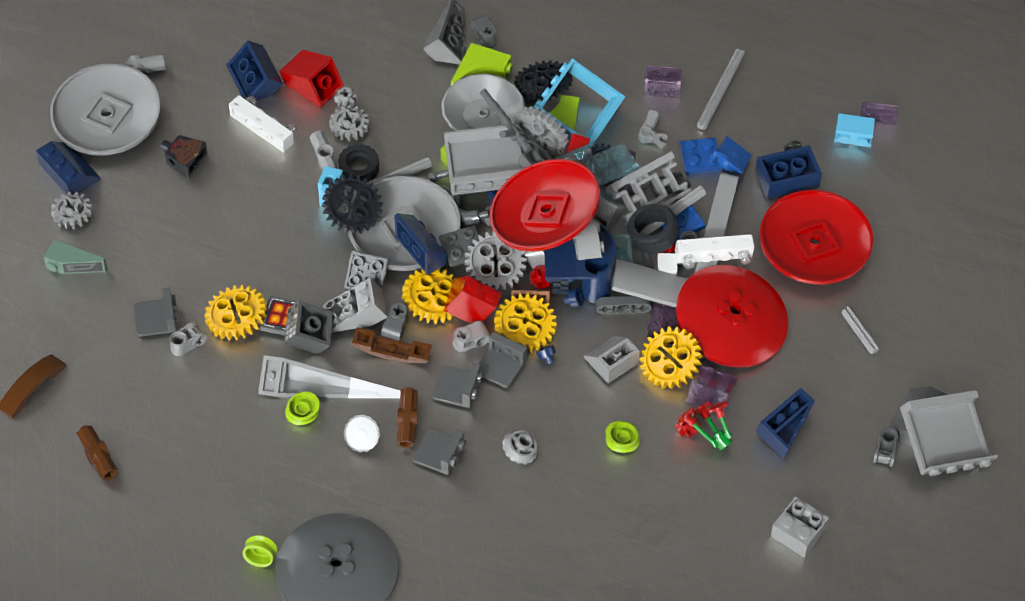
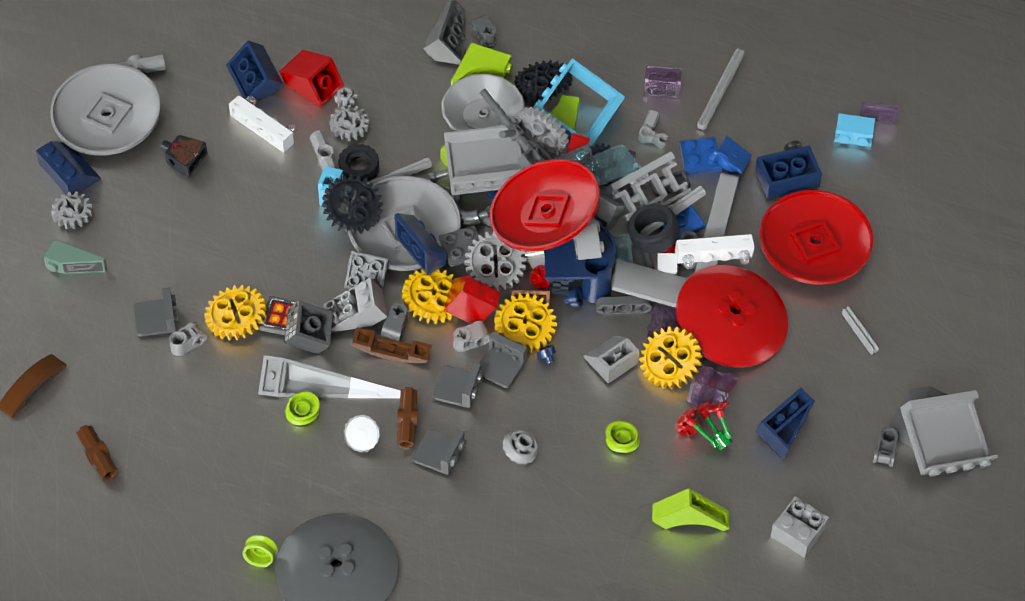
none -> lime arch [652,488,729,531]

